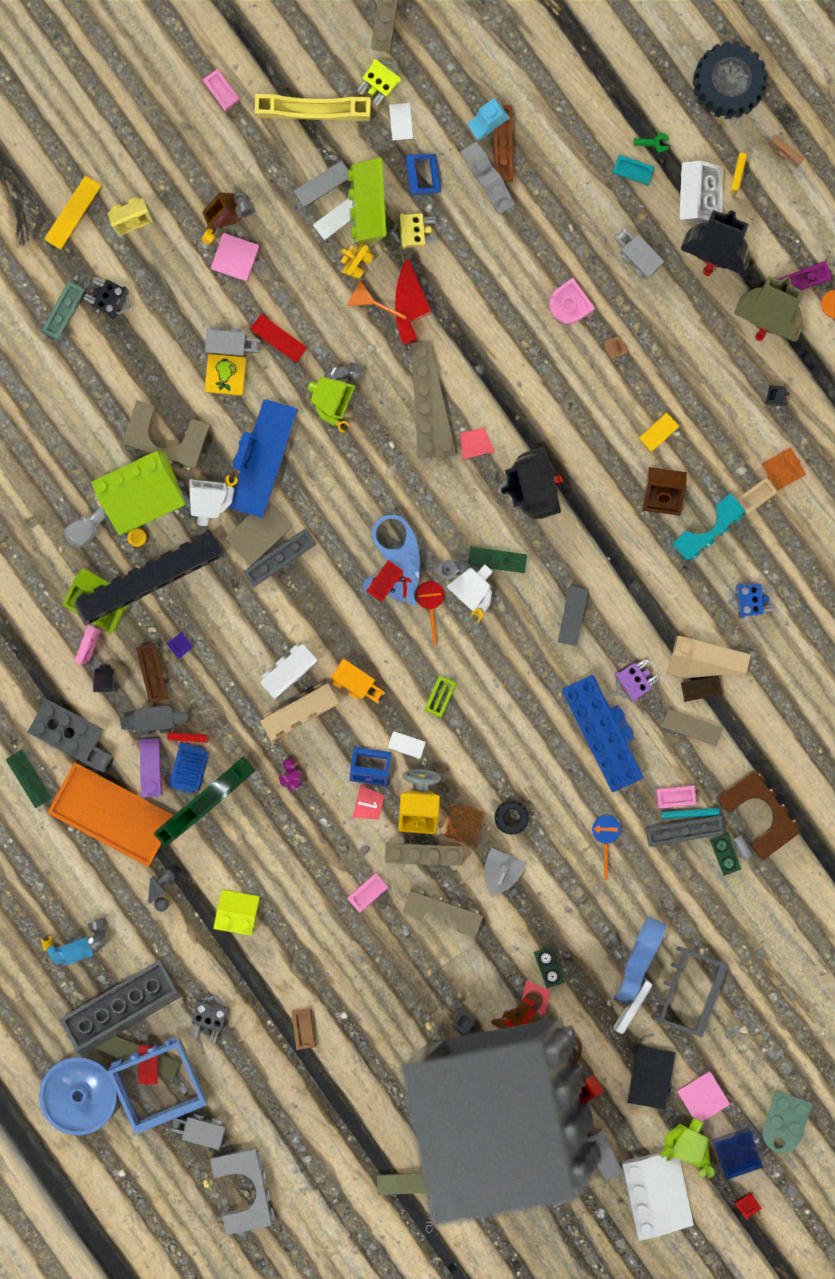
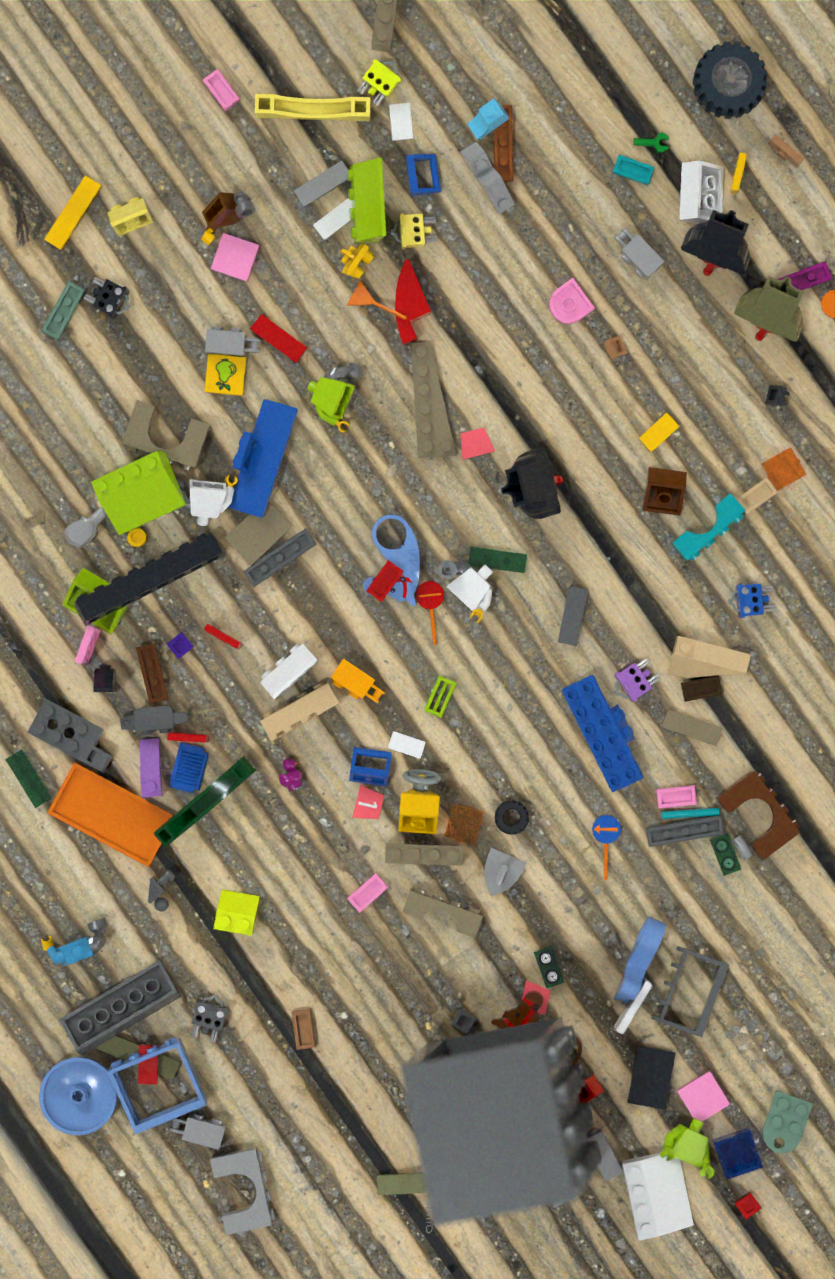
none -> red tile [204,624,243,650]

